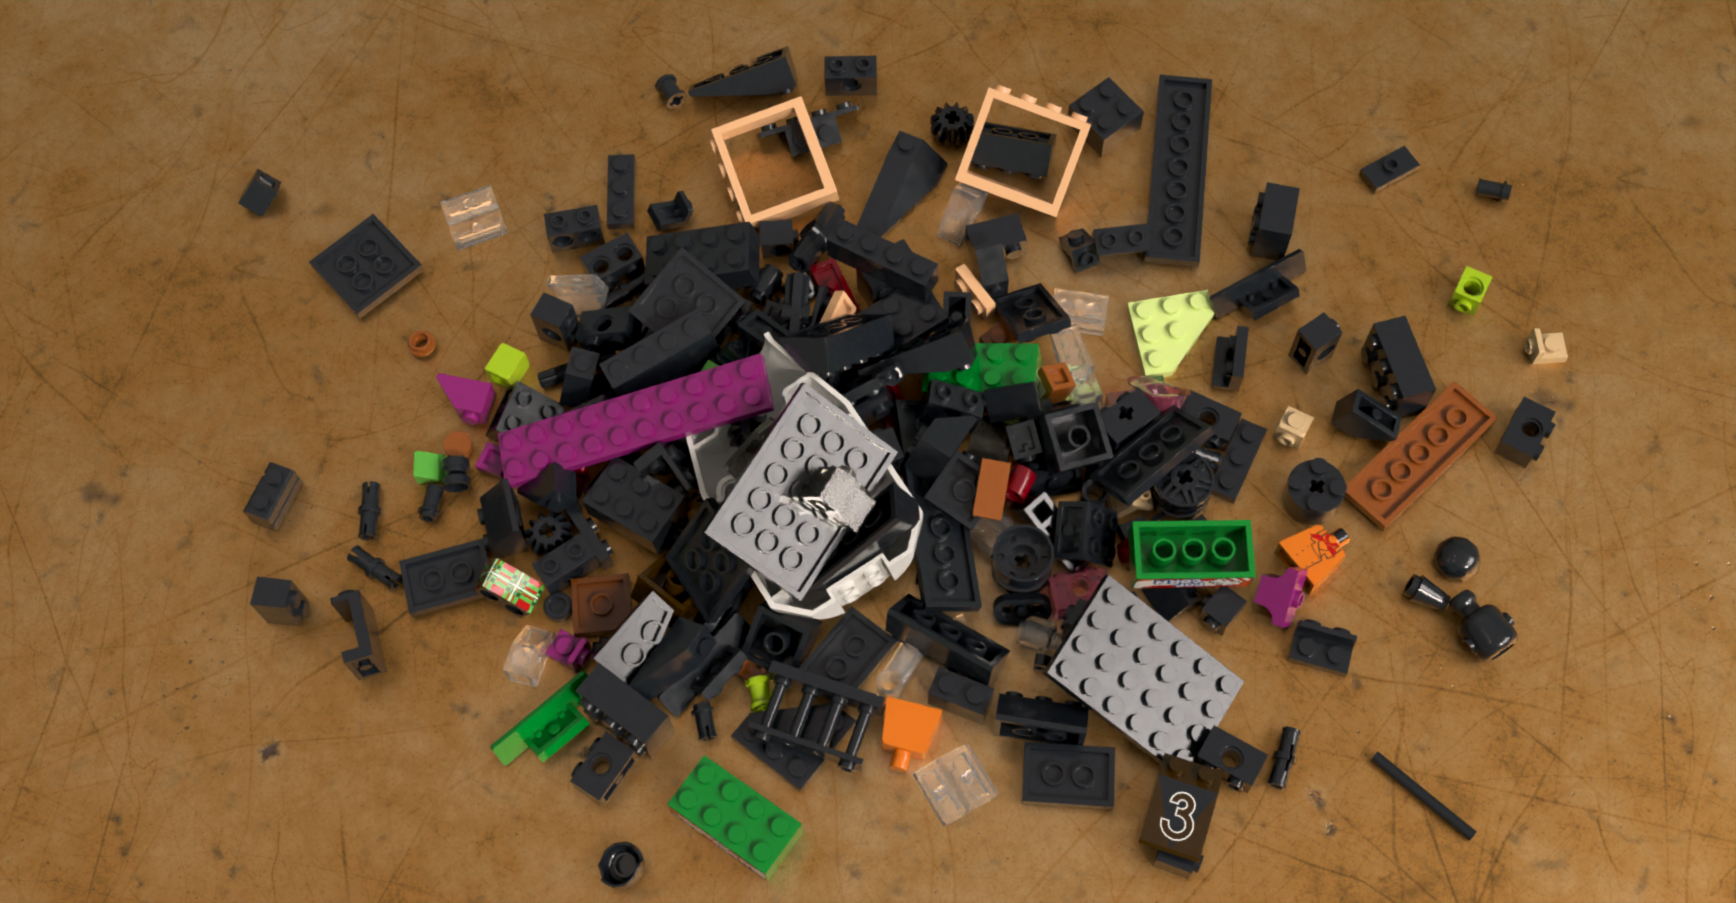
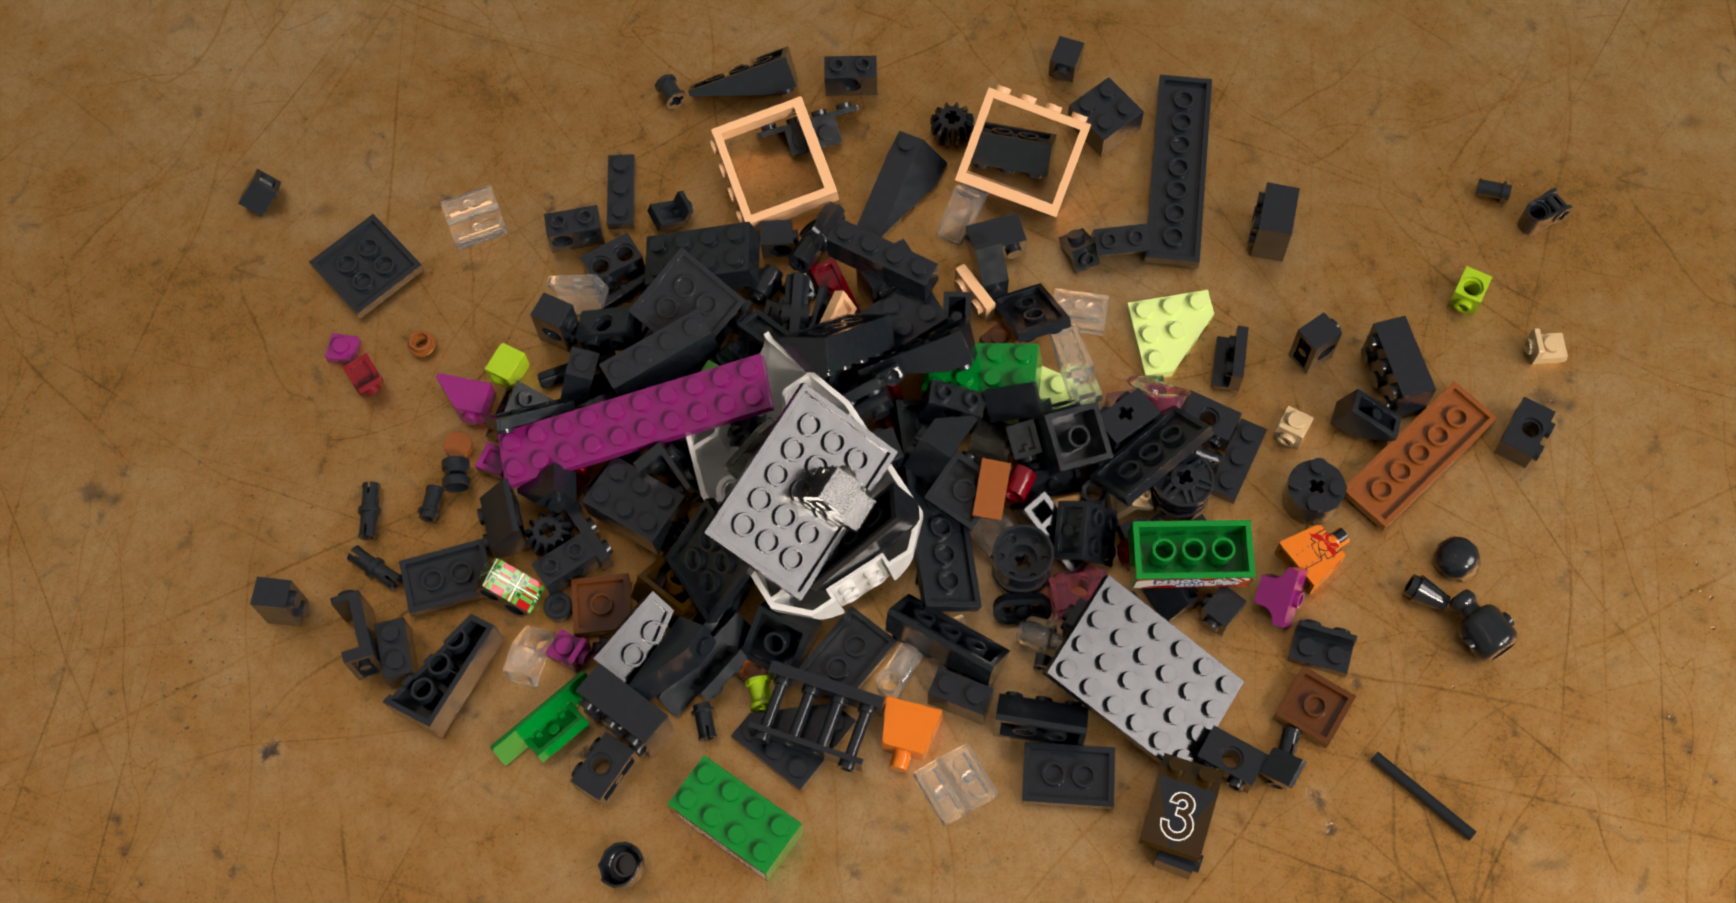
black brick [243,462,303,531] -> none
bright green slope [413,451,447,484] -> none
dark orange panel [1037,362,1077,404] -> none
black bracket [1209,249,1306,321] -> none
black plate [1359,145,1420,193] -> none
none -> magenta plate [325,333,361,364]
none -> dark red bracket [342,353,384,397]
none -> black brick [374,617,419,689]
none -> black wedge [382,614,505,738]
none -> black plate [485,398,575,434]
none -> black brick [1048,36,1084,82]
none -> black slope [1260,747,1306,789]
none -> reddish brown plate [1273,666,1356,748]
none -> black piece [1518,188,1574,235]

